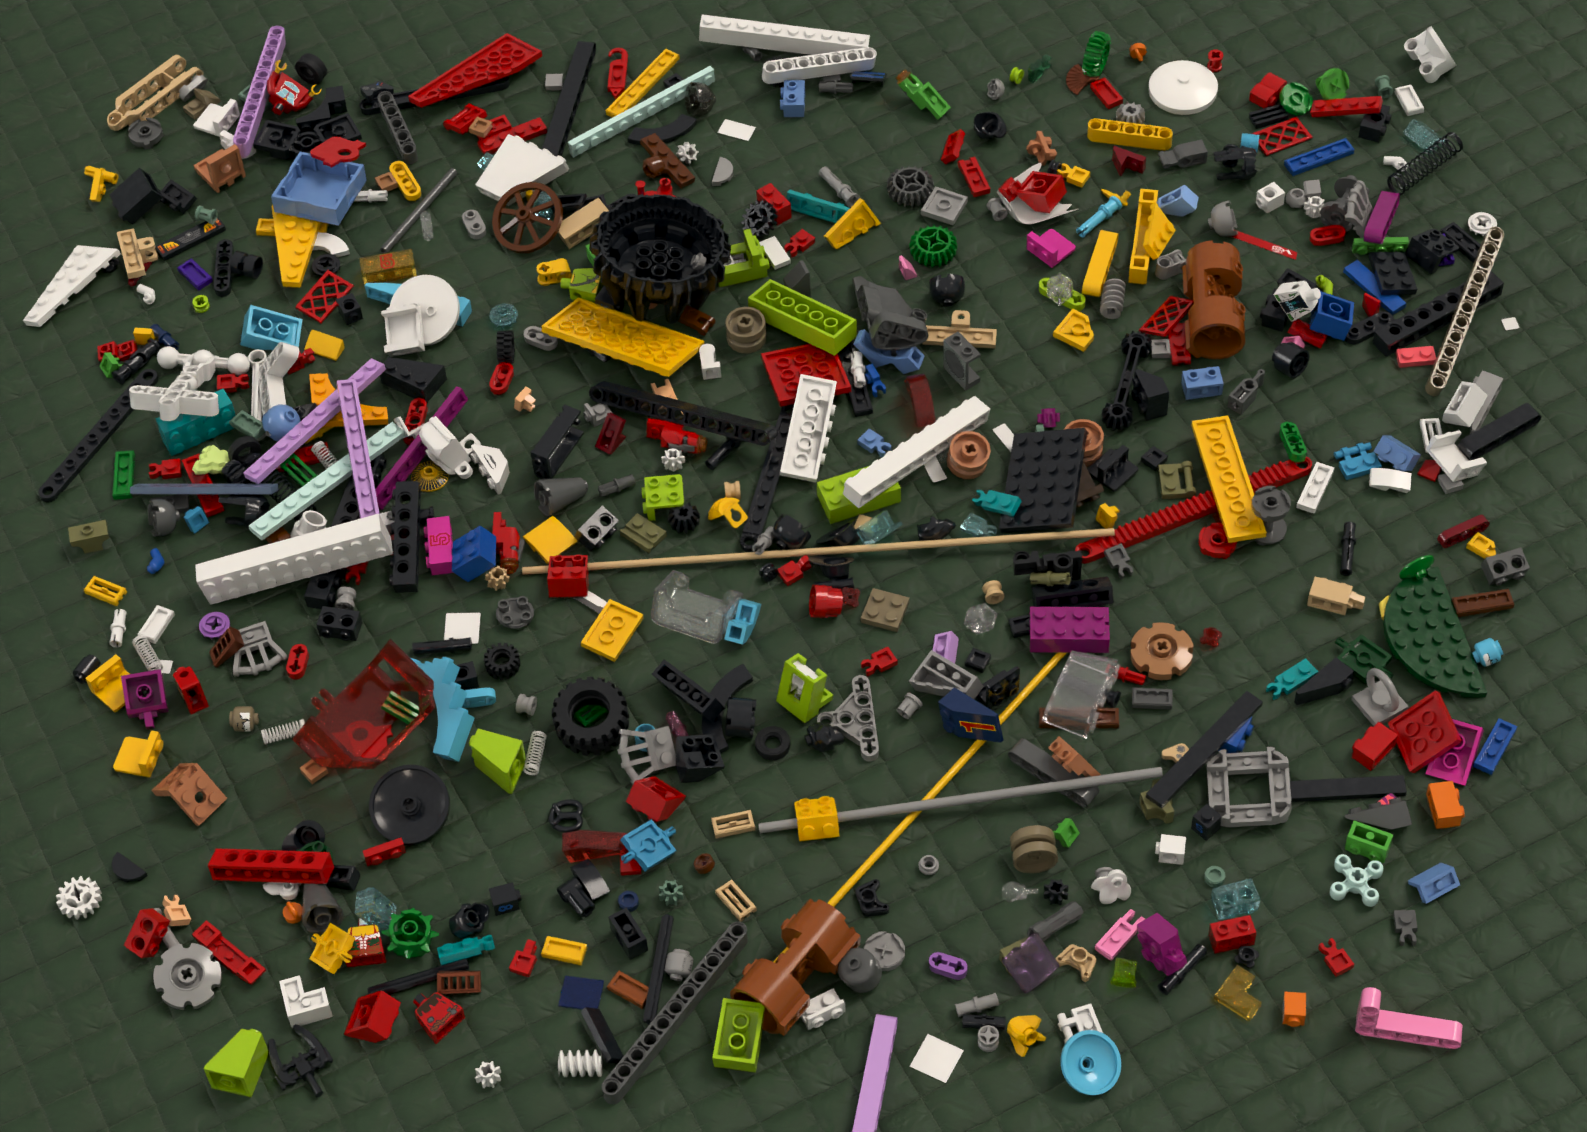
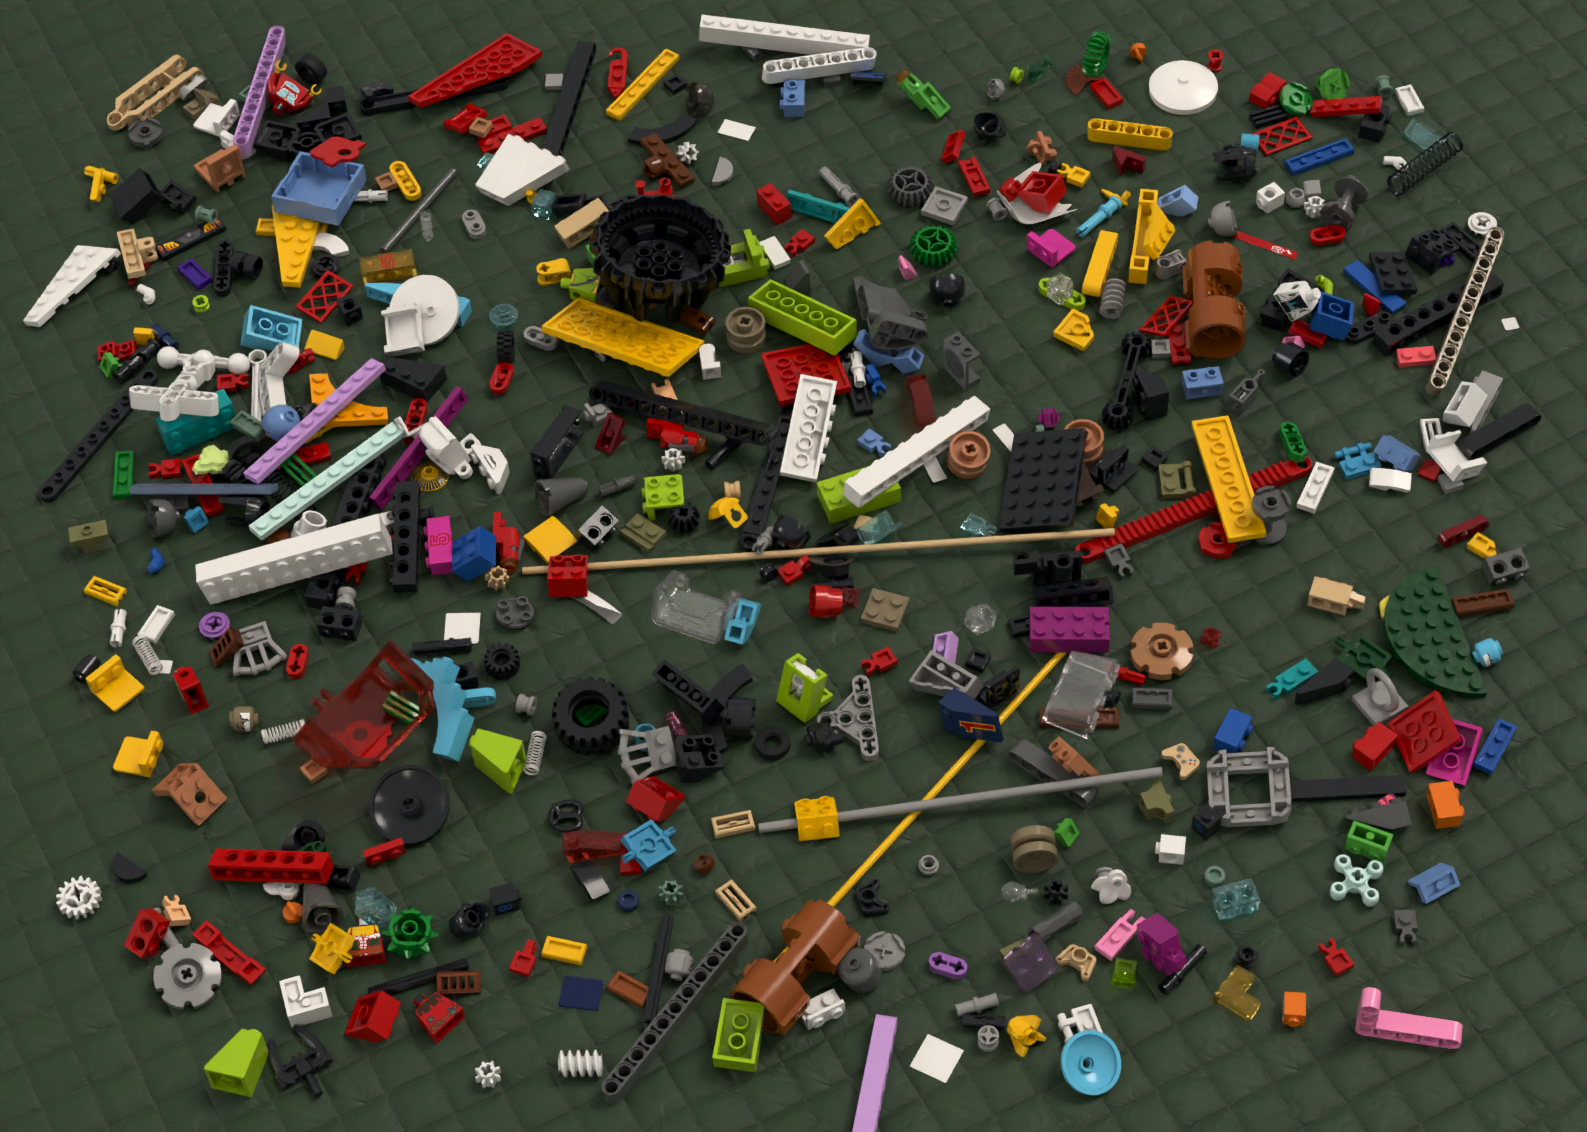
magenta hinge [121,669,169,729] -> none
white piece [311,441,338,469] -> none
lavender plate [337,379,380,519] -> none
dark grey beam [377,91,418,164] -> none
teal plate [437,935,495,965] -> none
reddish brown wheel [492,182,563,253] -> none
light nougat tile [514,387,536,412] -> none
black piece [557,877,595,918] -> none
light aqua plate [568,66,715,158] -> none
yellow plate [581,599,643,662] -> none
black tile [581,1007,624,1064] -> none
black brick [608,907,648,960] -> none
light grey plate [691,253,706,270] -> none
black gear [741,200,778,239] -> none
dark grey axle [819,80,854,94] -> none
light grey bush [896,693,922,719] -> none
black hair [917,516,956,541] -> none
tan plate [923,310,997,349] -> none
teal plate [972,490,1022,517] -> none
tan wheel [982,580,1004,604] -> none
olive pin [1030,571,1071,586] -> none
light grey gear [1116,102,1145,124] -> none
black tile [1146,691,1263,809] -> none
dark grey piece [1158,139,1208,168] -> none
red brick [1208,915,1257,954] -> none
black pin [1340,522,1356,576] -> none
light grey plate [1345,180,1373,238] -> none
bright green tile [1352,237,1409,255] -> none
magenta beam [1364,191,1400,244] -> none
green dish [1399,555,1435,580] -> none
white piece [1404,26,1457,83] -> none

